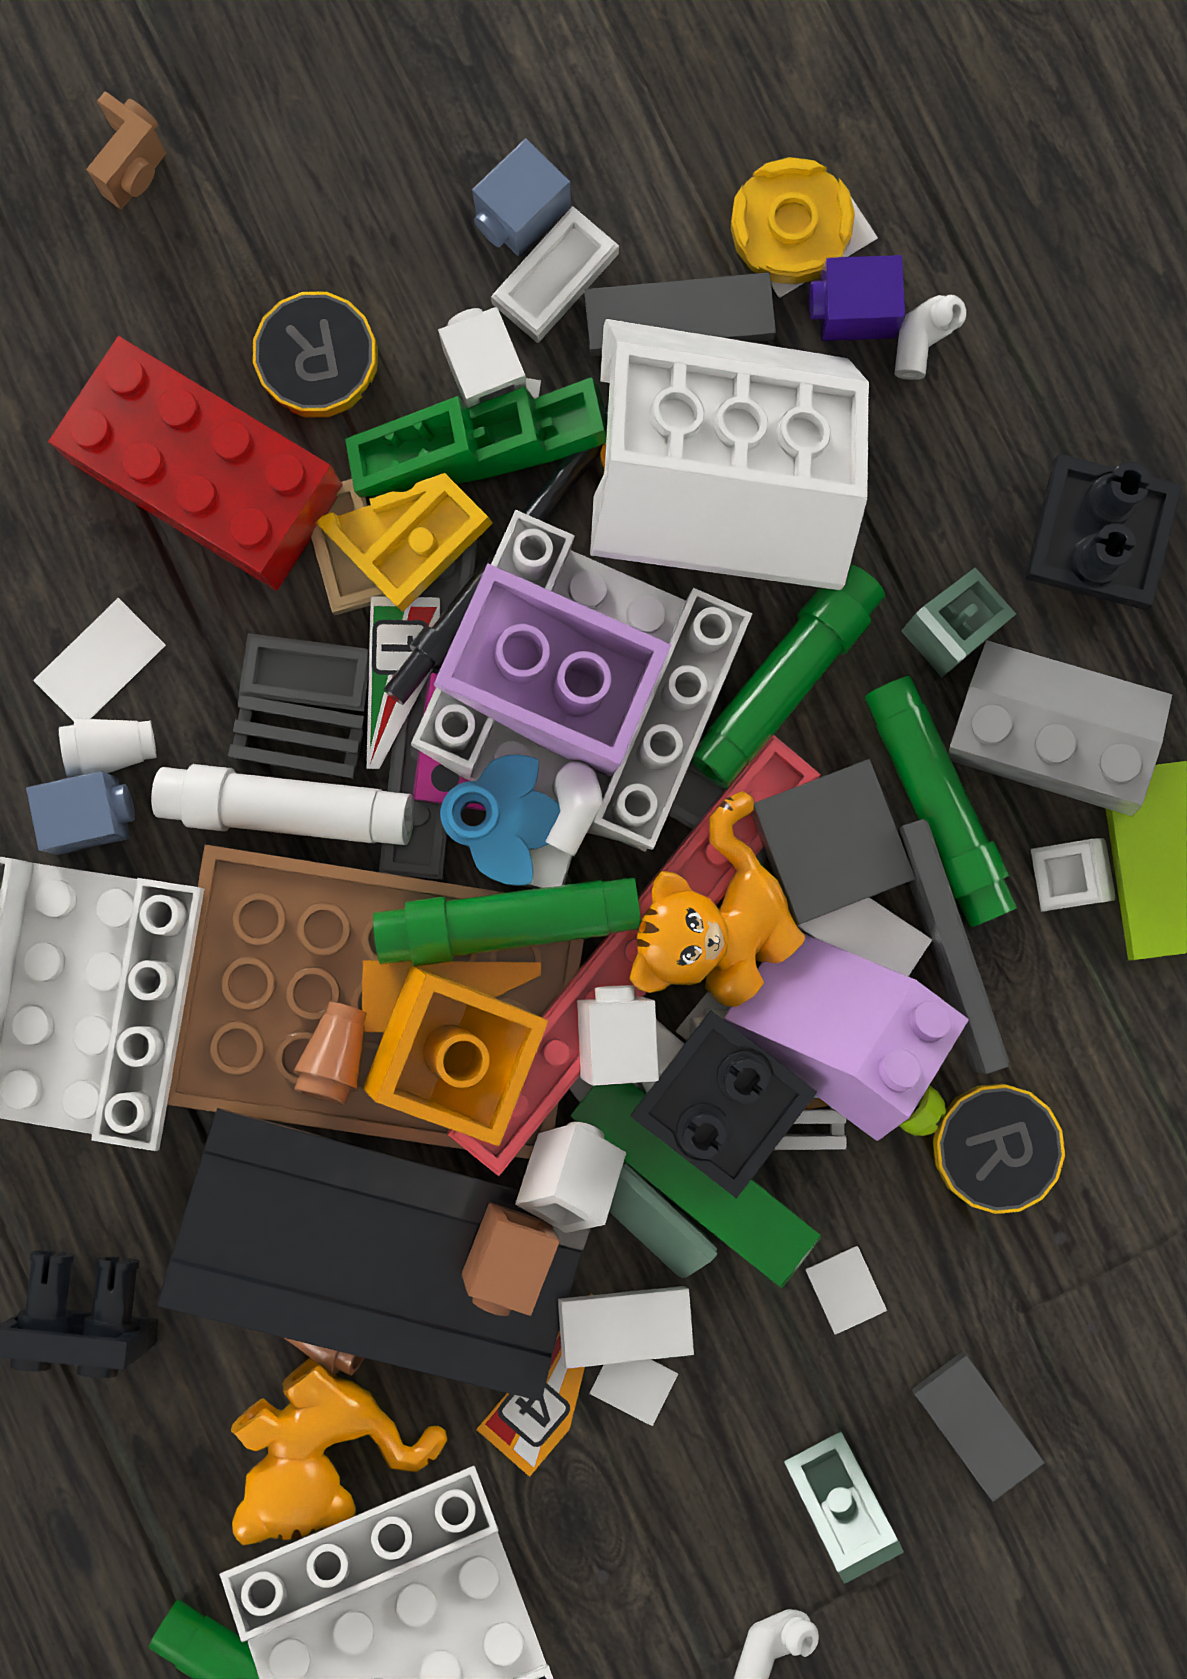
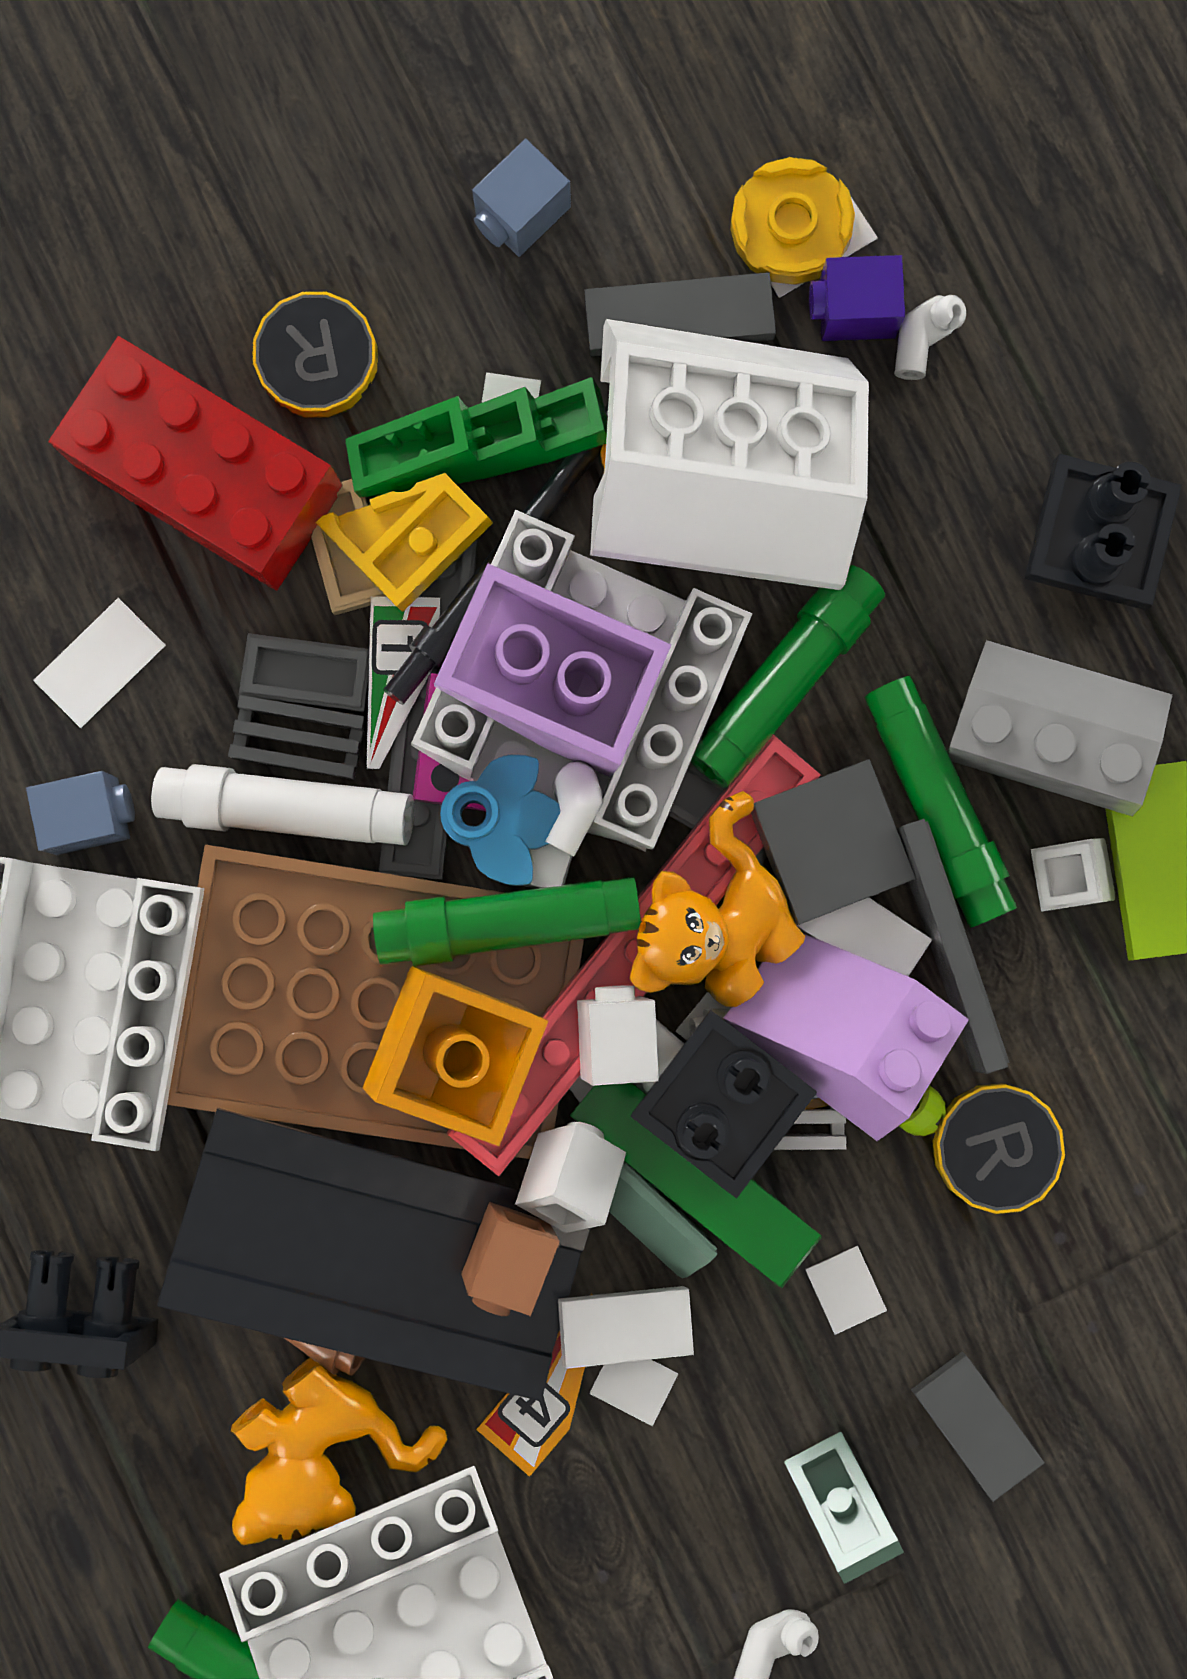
white cone [59,718,157,777] -> none
medium nougat bracket [86,91,167,210] -> none
nougat cone [293,1002,367,1105] -> none
light orange sticker [362,960,541,1032] -> none
white brick [438,307,527,408] -> none
white tile [491,206,619,343] -> none
sand green slope [901,568,1016,677] -> none

